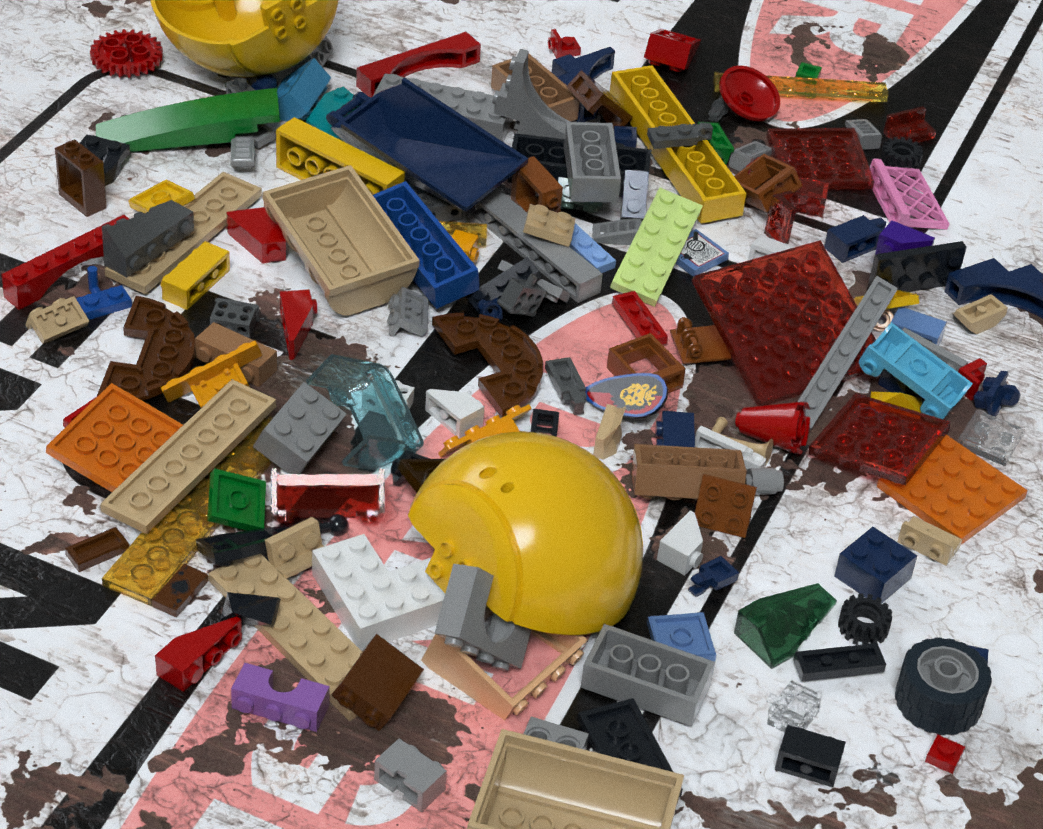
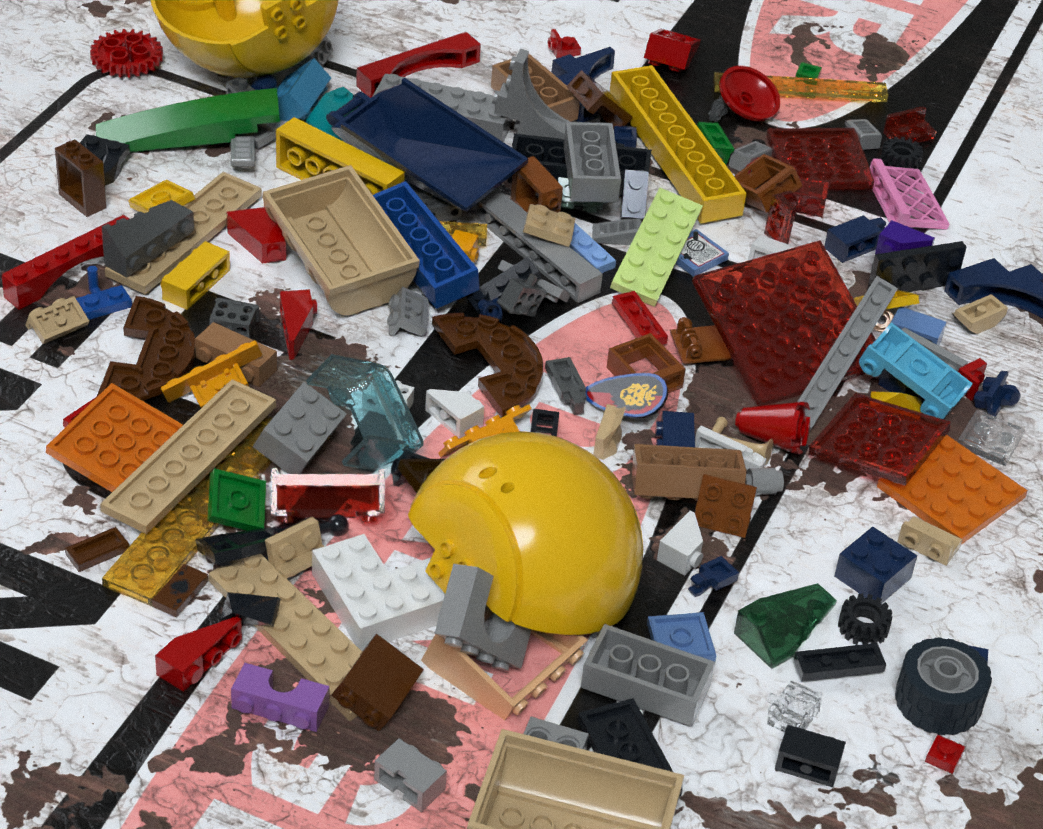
dark grey hinge [647,123,713,149] -> none

